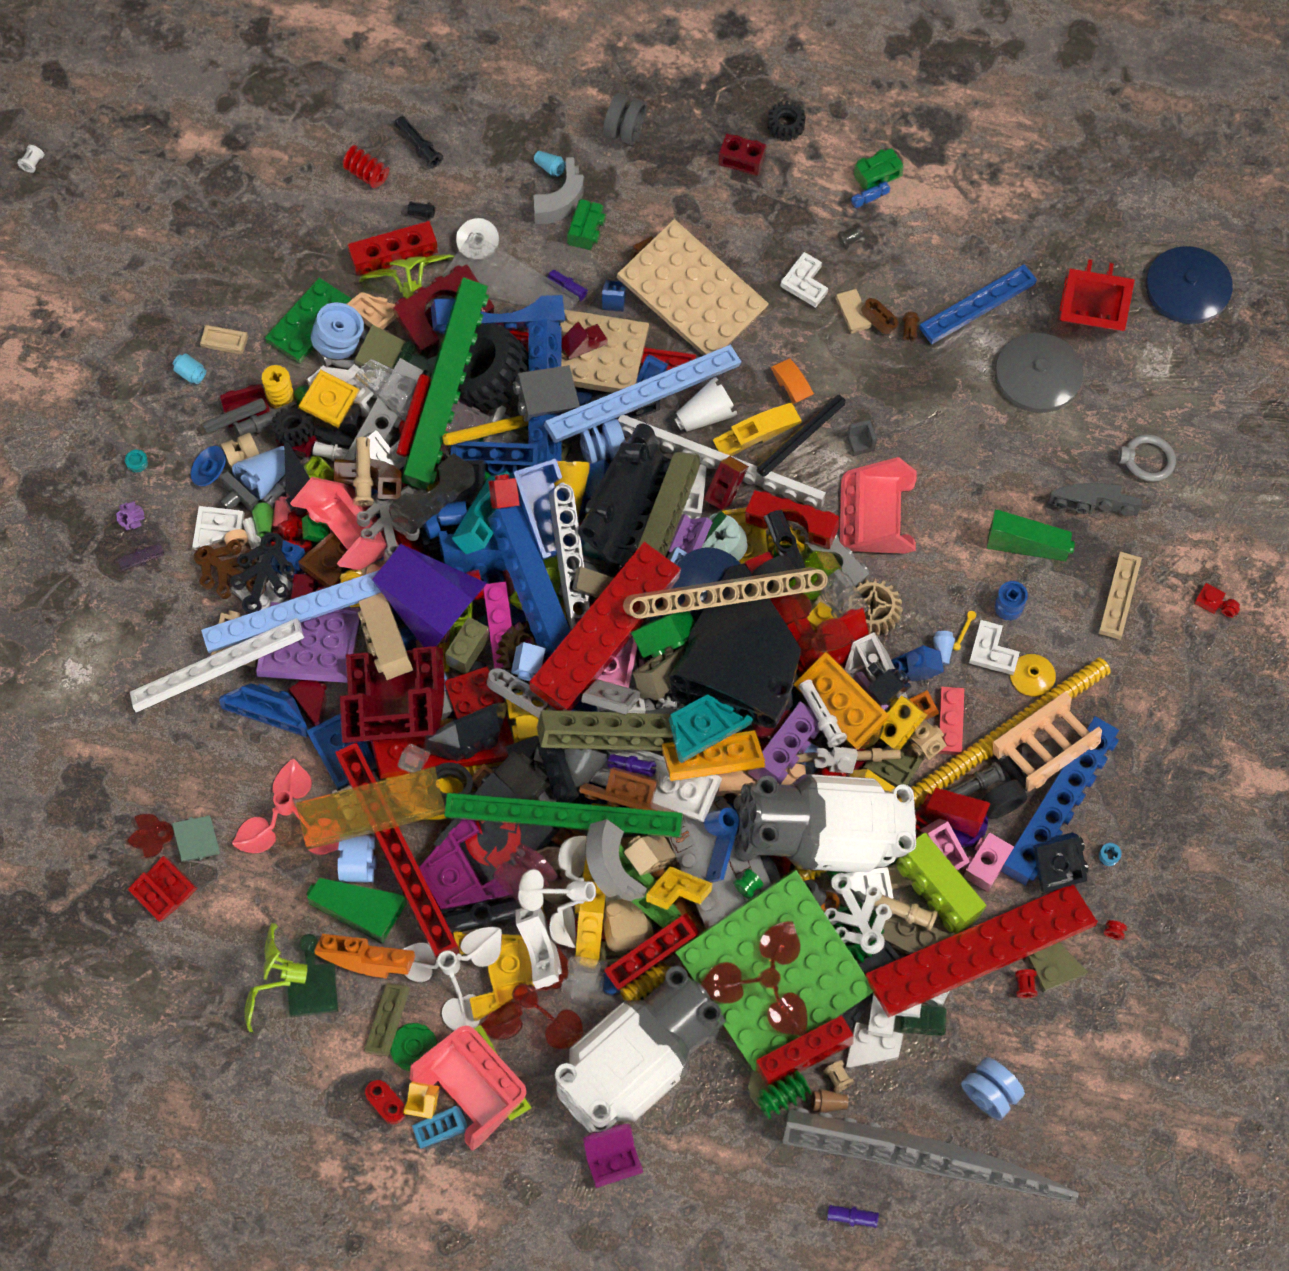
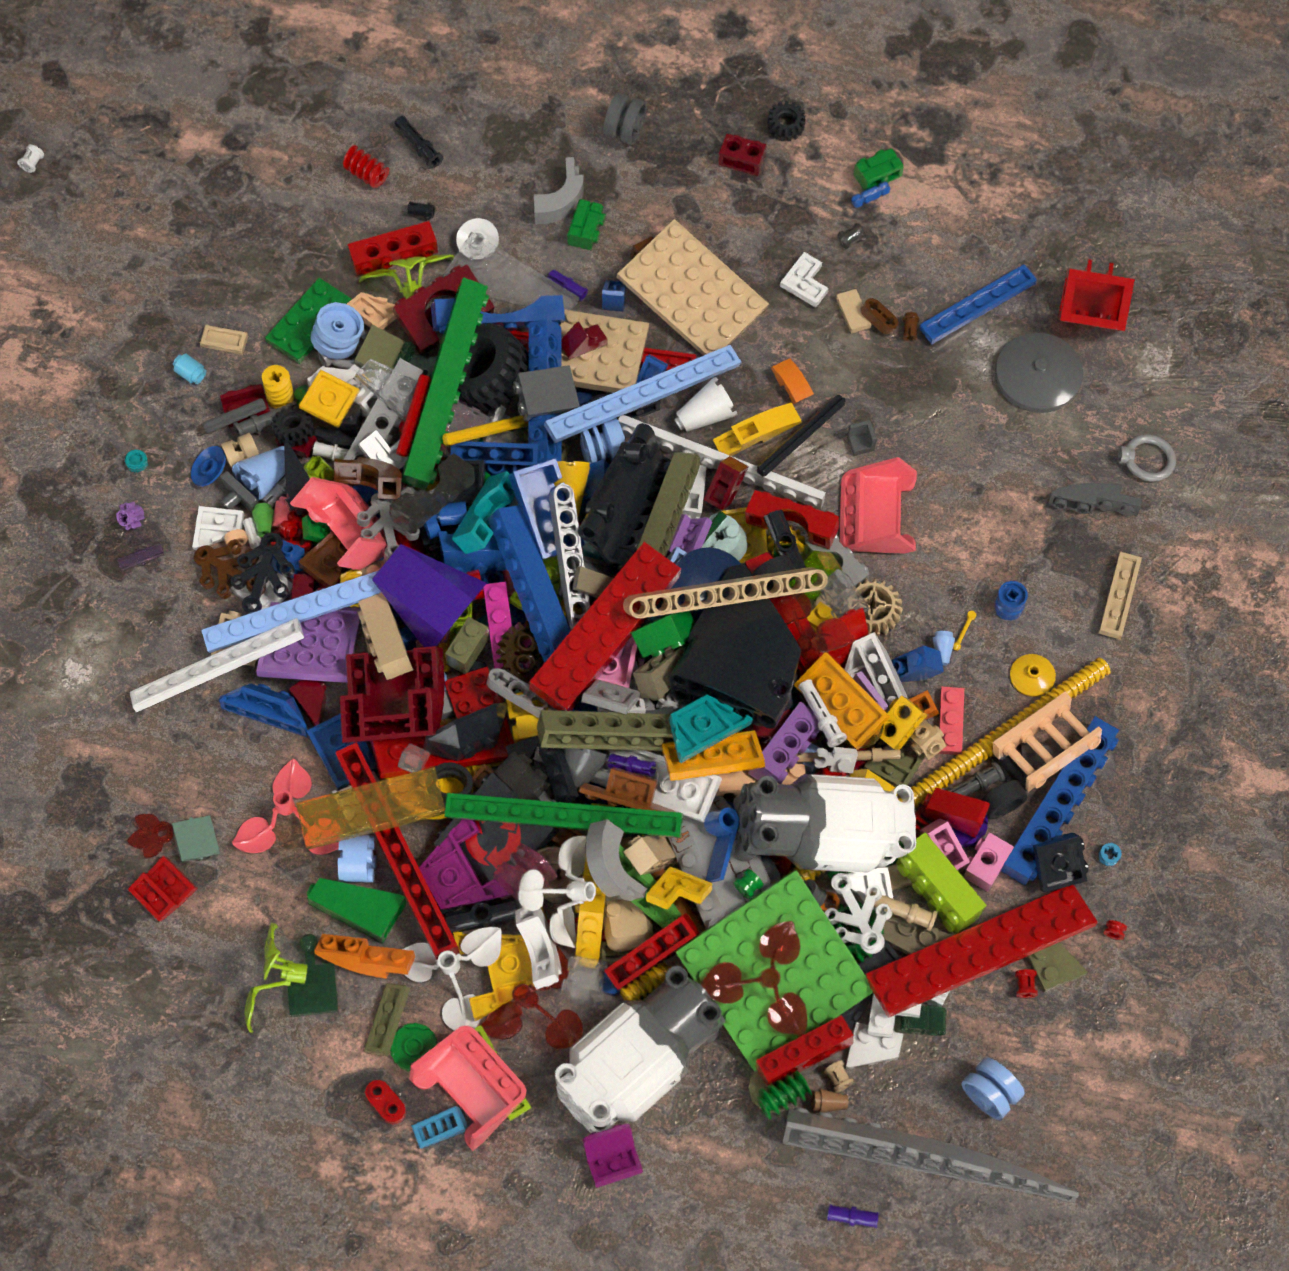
tan pin [353,437,374,506] -> none
yellow panel [403,1081,439,1119] -> none
brick [489,474,519,508] -> none
light blue brick [511,642,545,681] -> none
medium azure cone [534,151,566,176] -> none
black brick [867,662,912,705] -> none
white plate [969,620,1020,675] -> none
green slope [986,509,1075,562] -> none
dark blue dish [1146,246,1233,324] -> none
red plate [1194,583,1240,618] -> none

